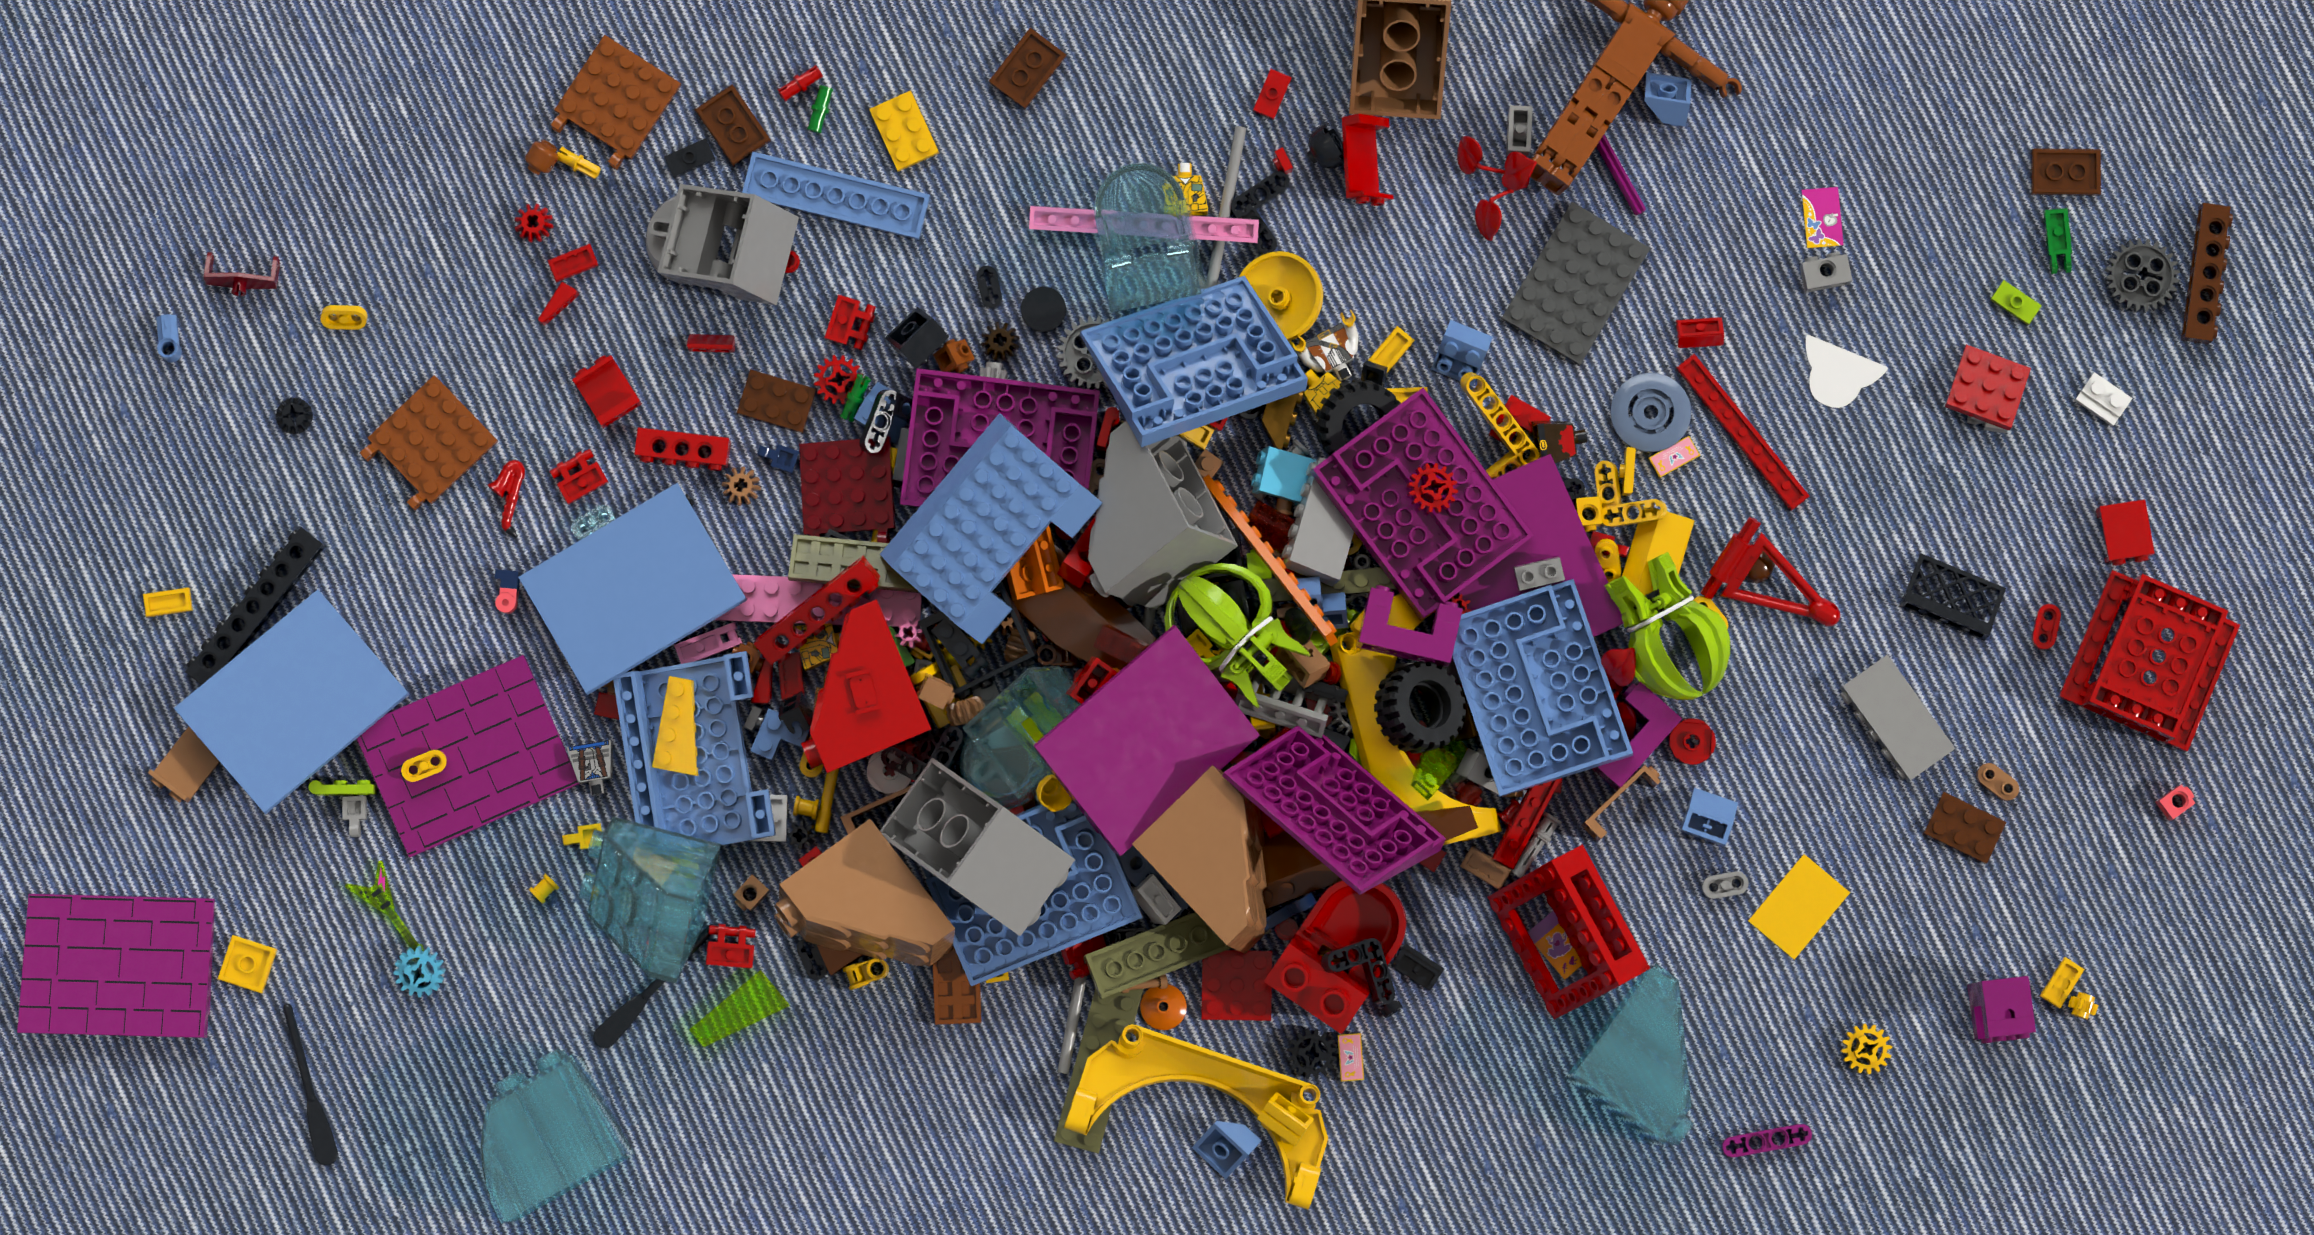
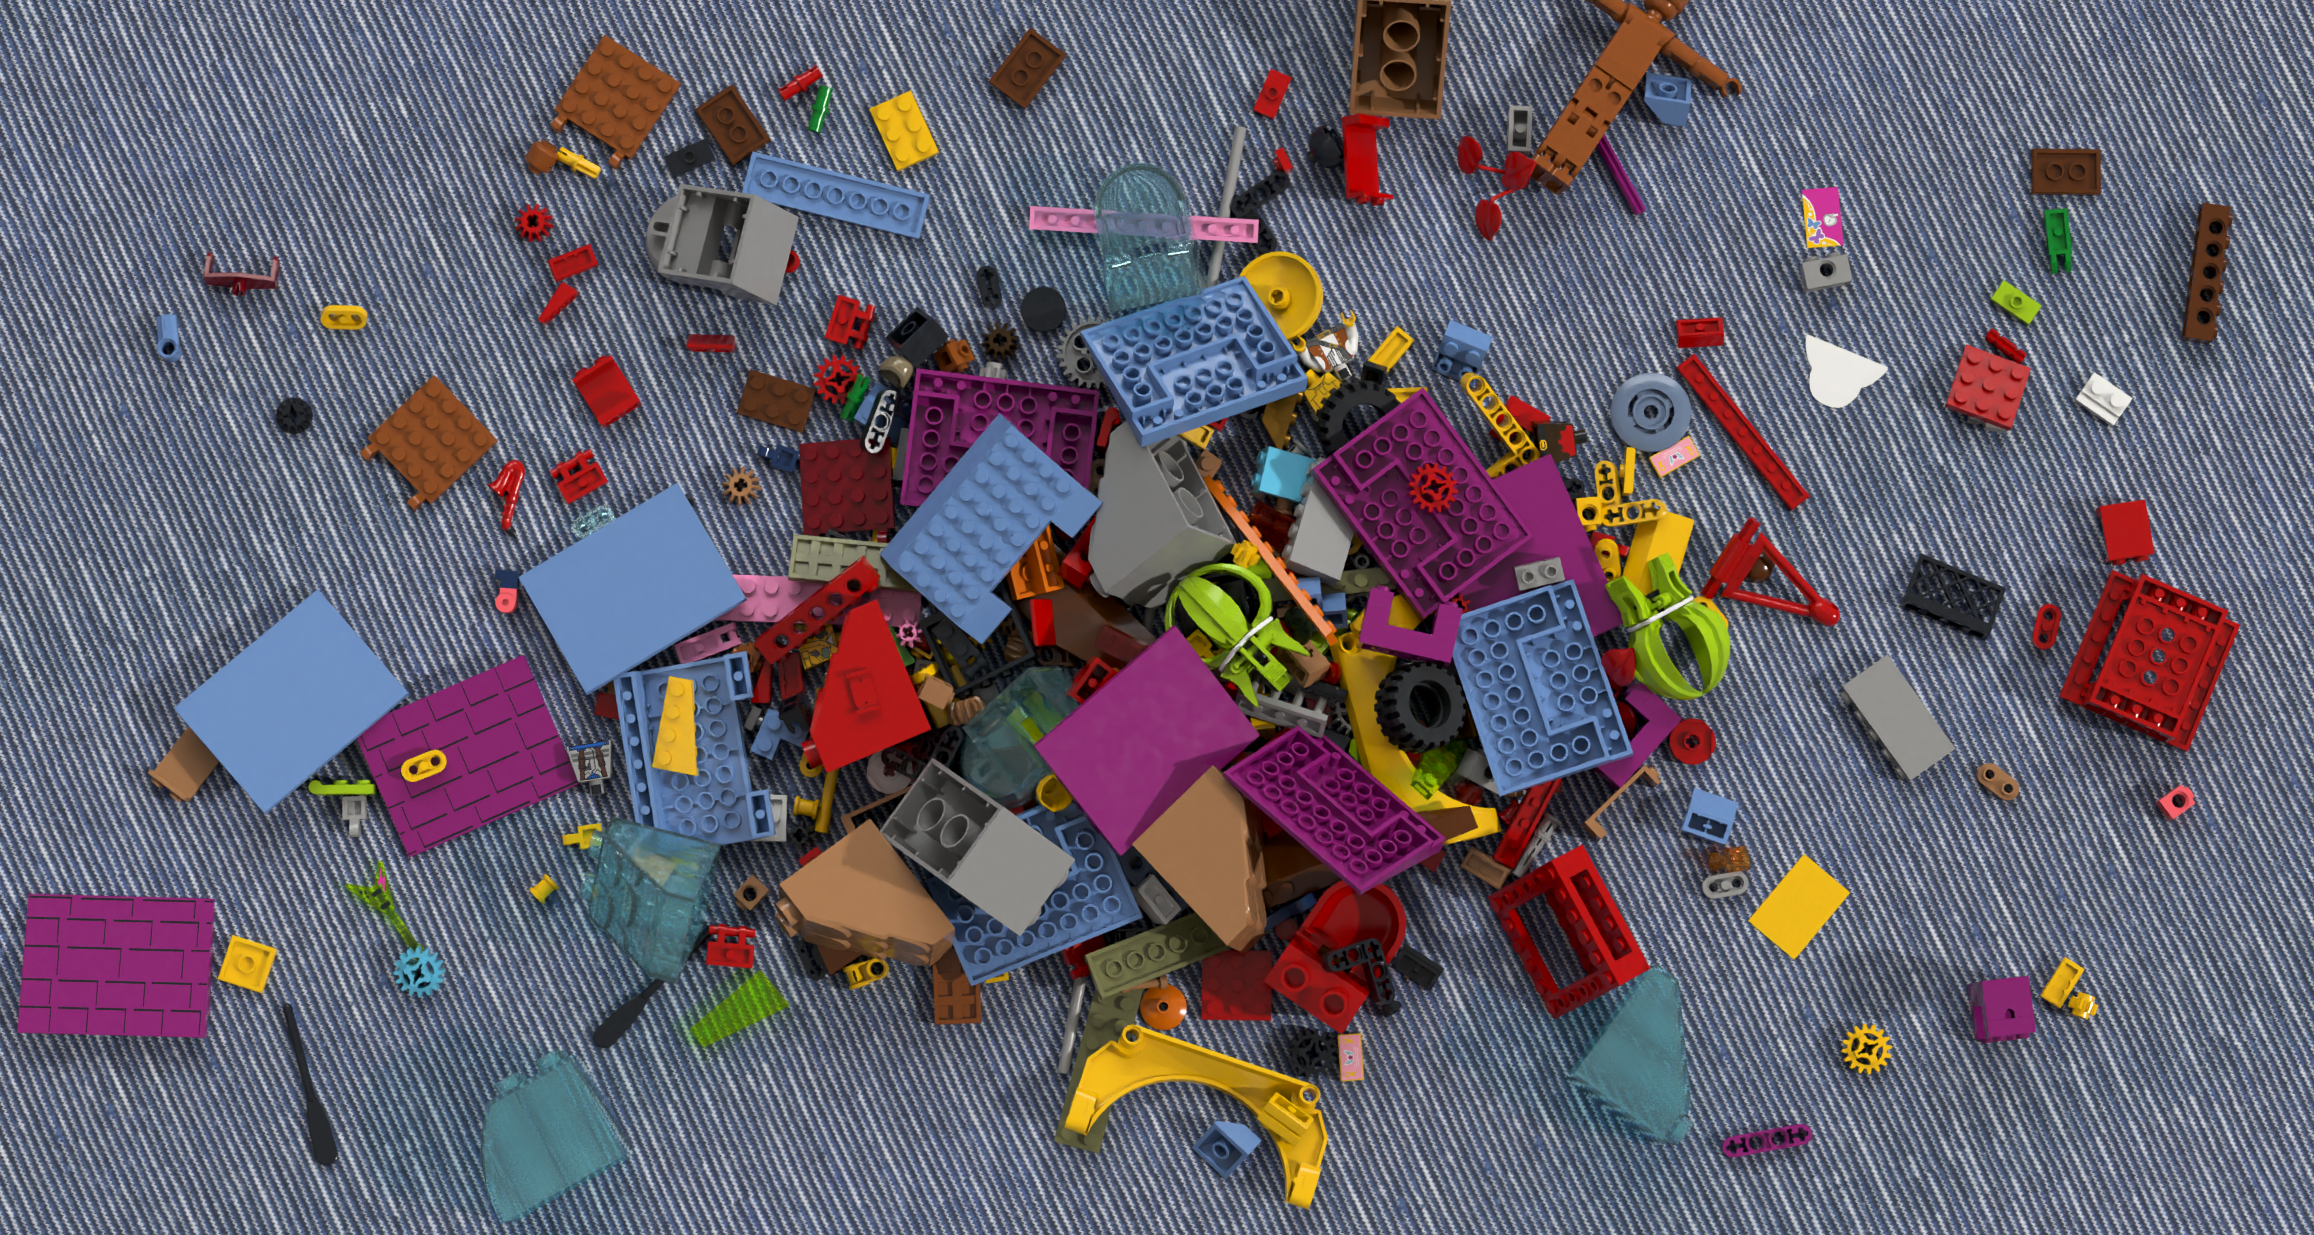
yellow tile [143,587,193,618] -> none
black brick [185,527,326,685] -> none
red brick [634,427,731,471] -> none
yellow torso [1164,163,1208,216] -> none
dark grey plate [1501,202,1650,366] -> none
sticker [1528,911,1582,980] -> none
reddish brown plate [1923,792,2006,864] -> none
dark grey gear [2104,238,2180,313] -> none
none -> dark tan piece [877,355,913,389]
none -> red slope [1029,599,1056,647]
none -> yellow gear [1230,540,1261,569]
none -> clear orange plate [1708,846,1750,873]
none -> red axle [1985,329,2027,364]

